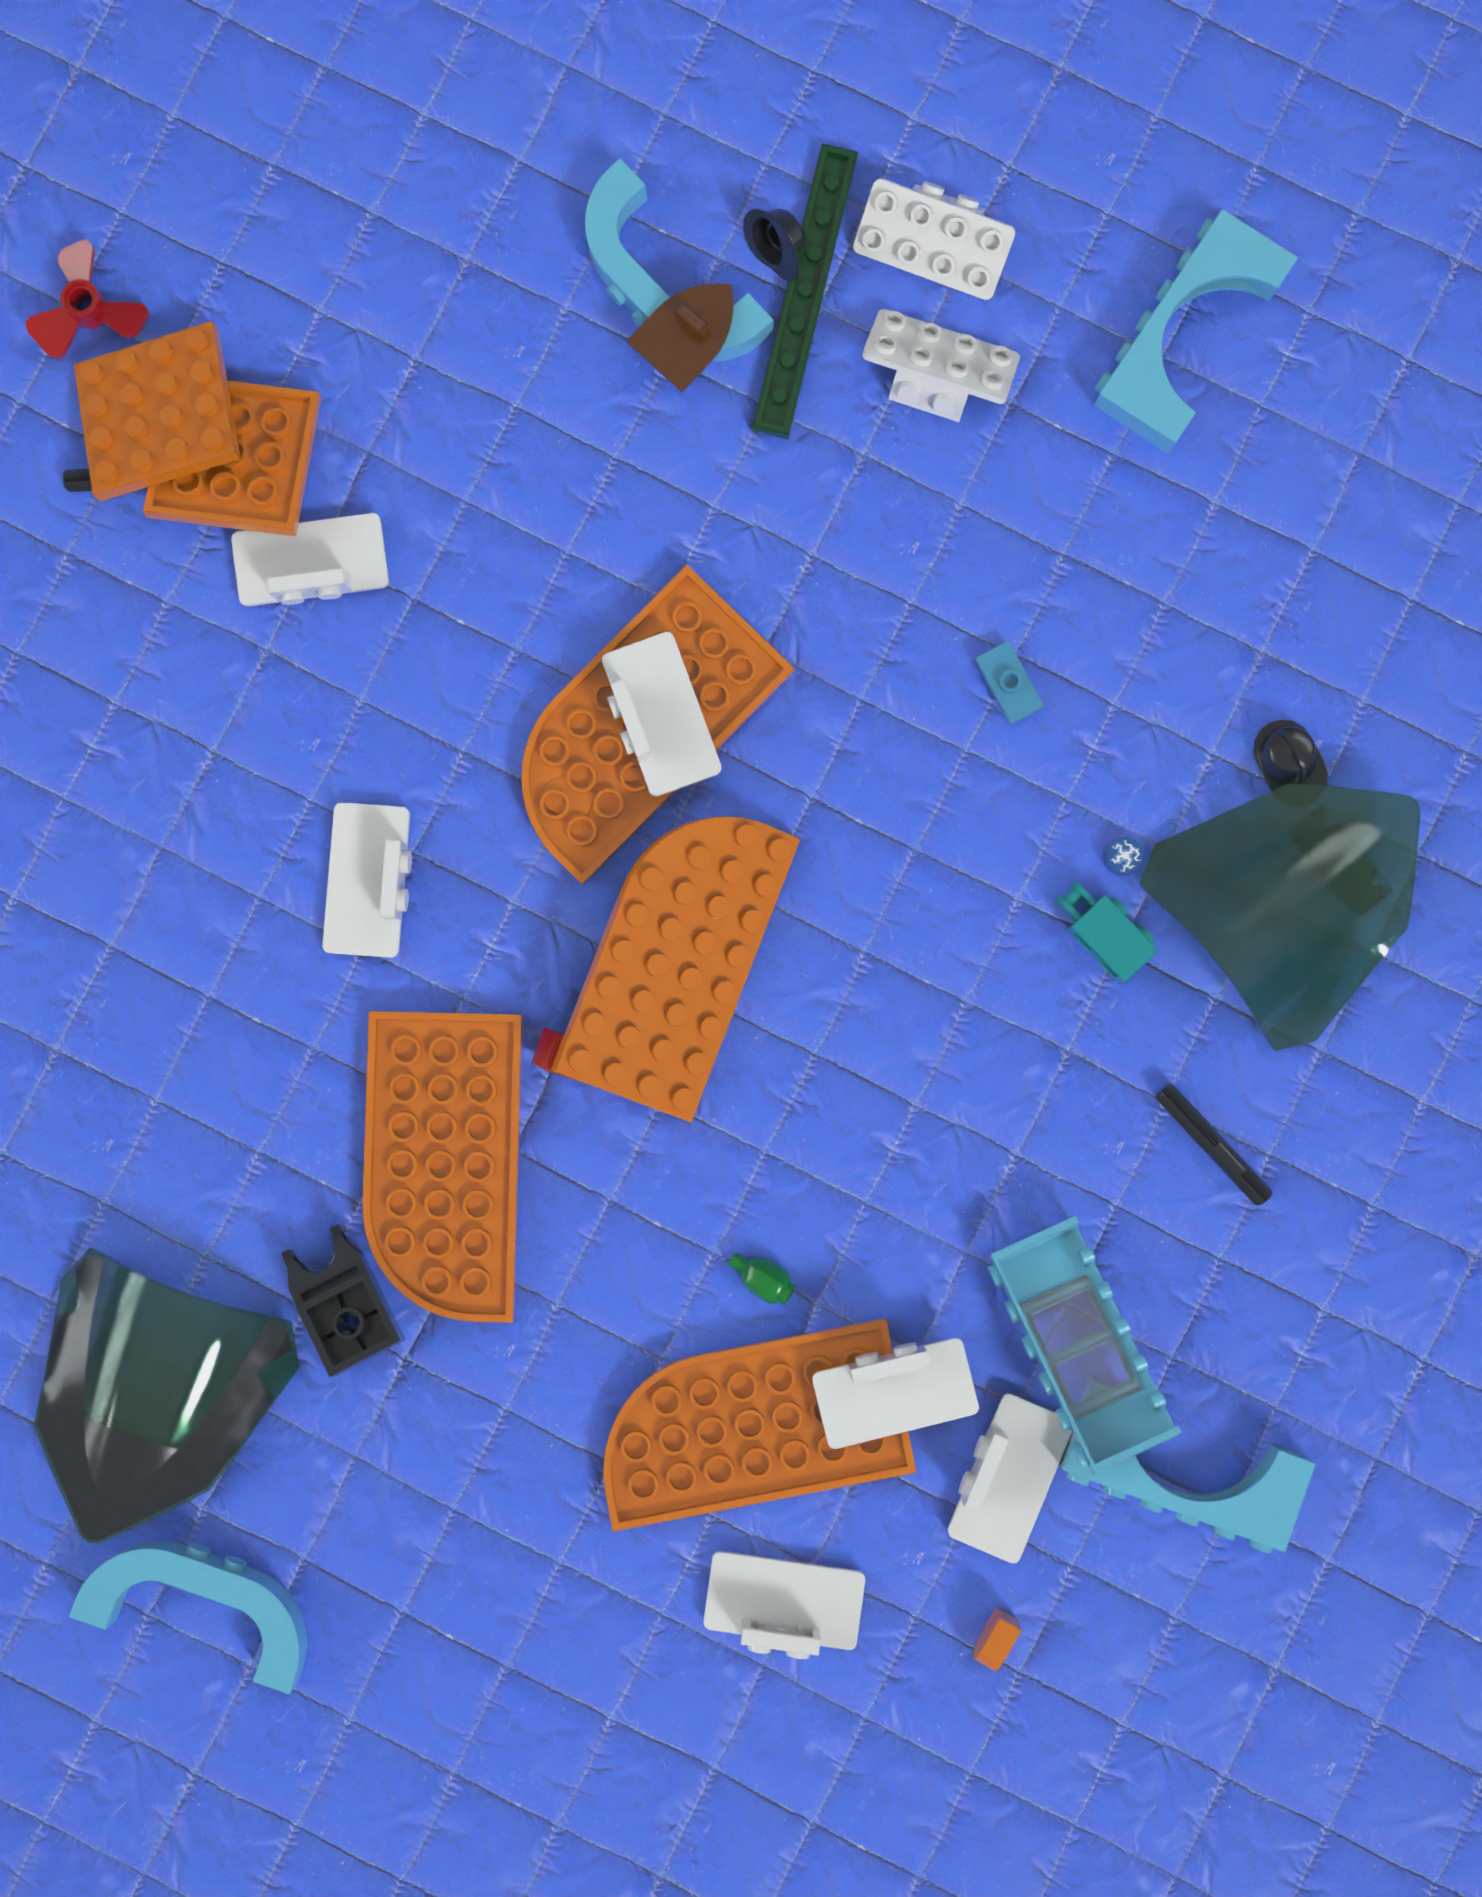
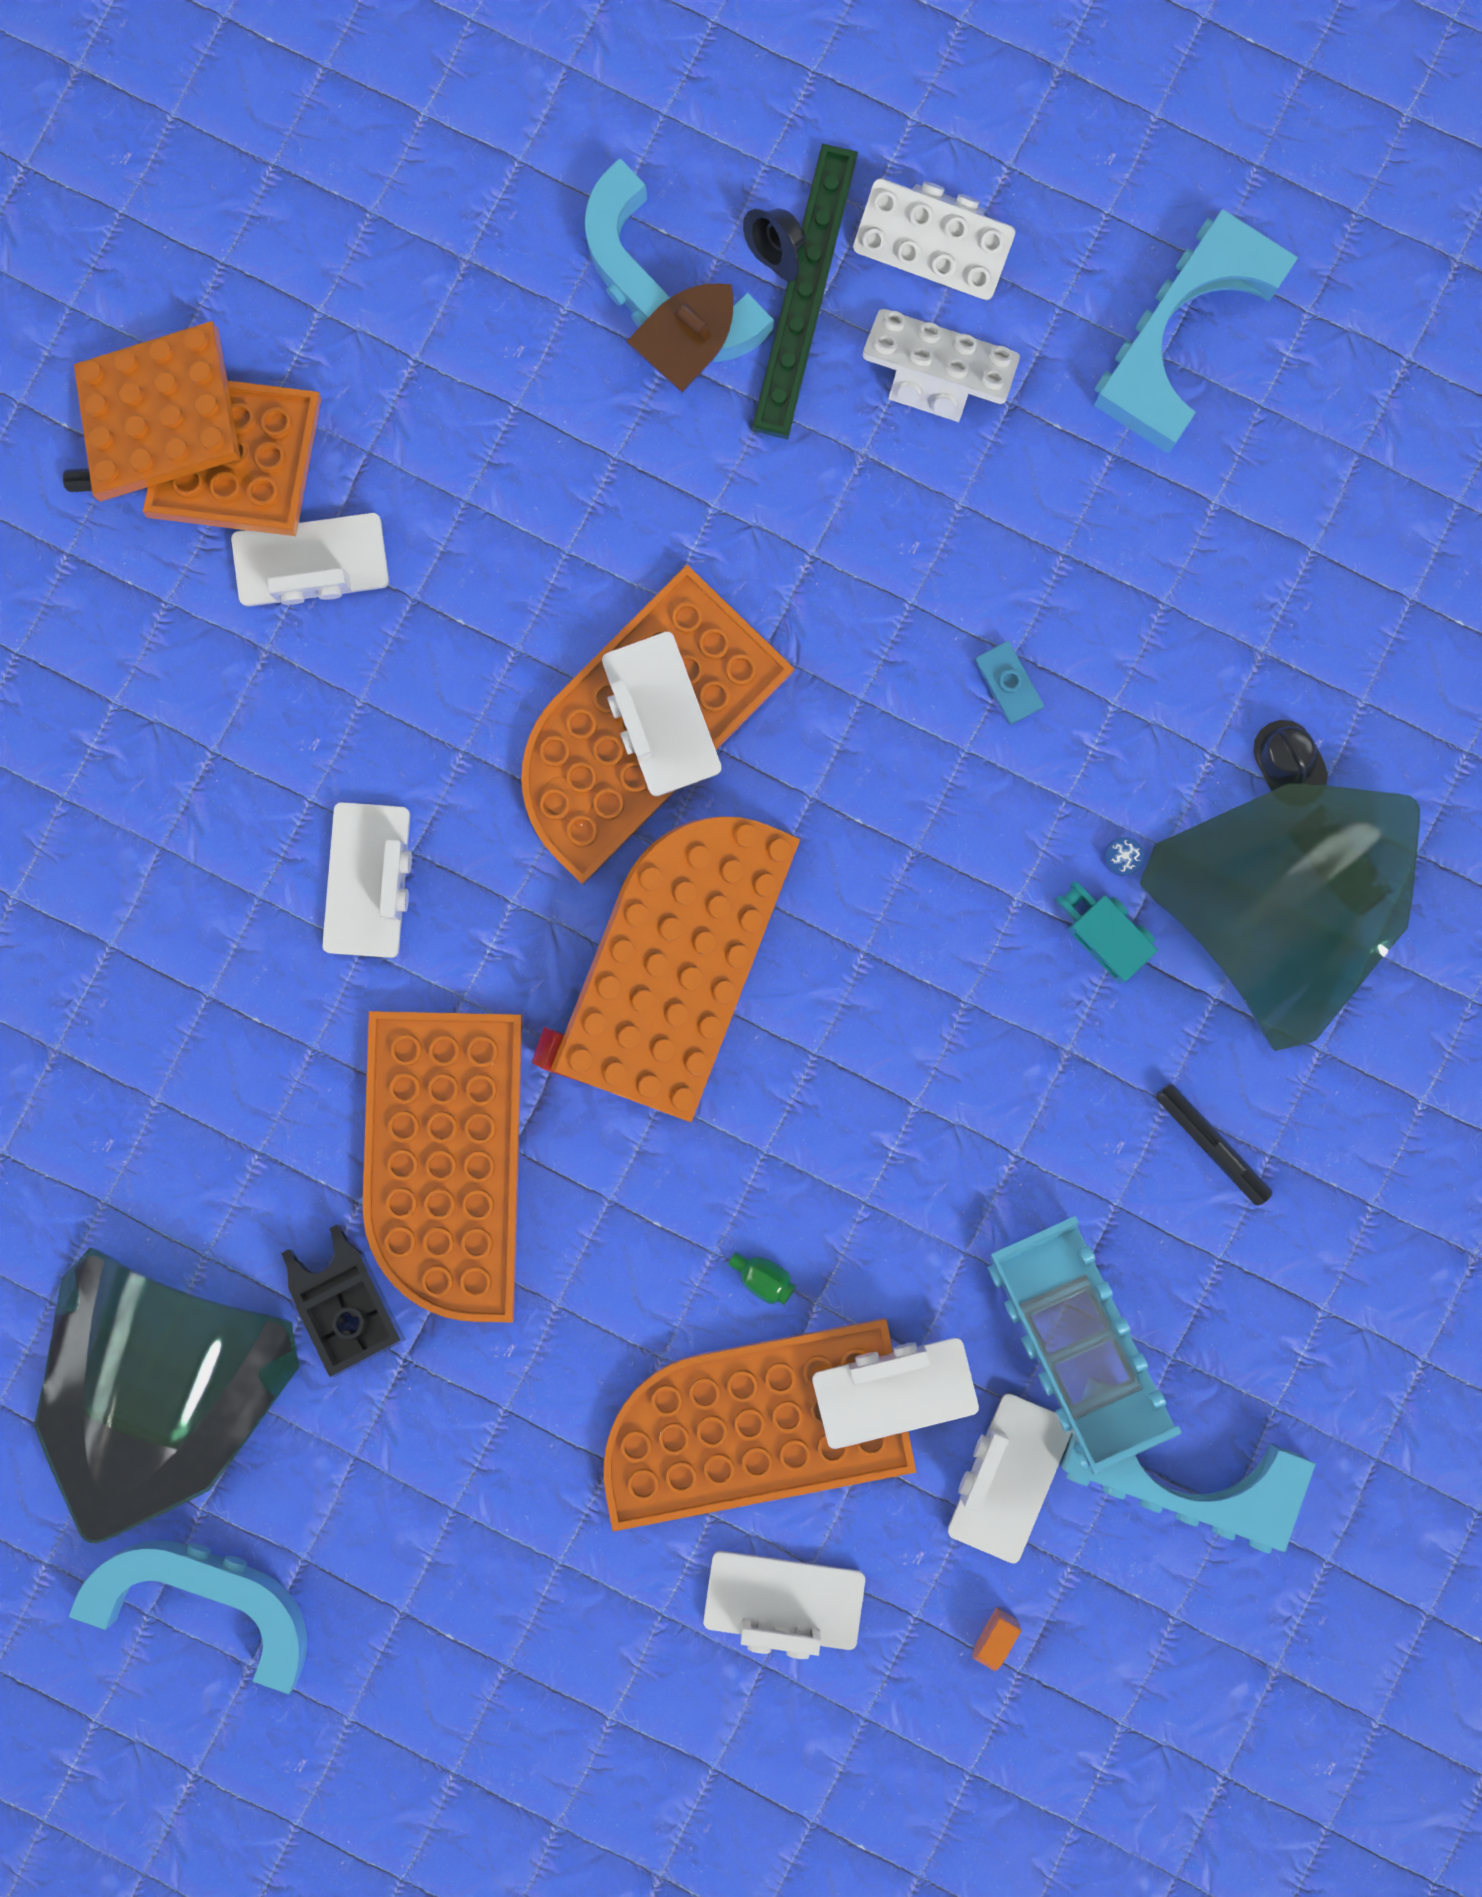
red piece [26,240,150,359] -> none

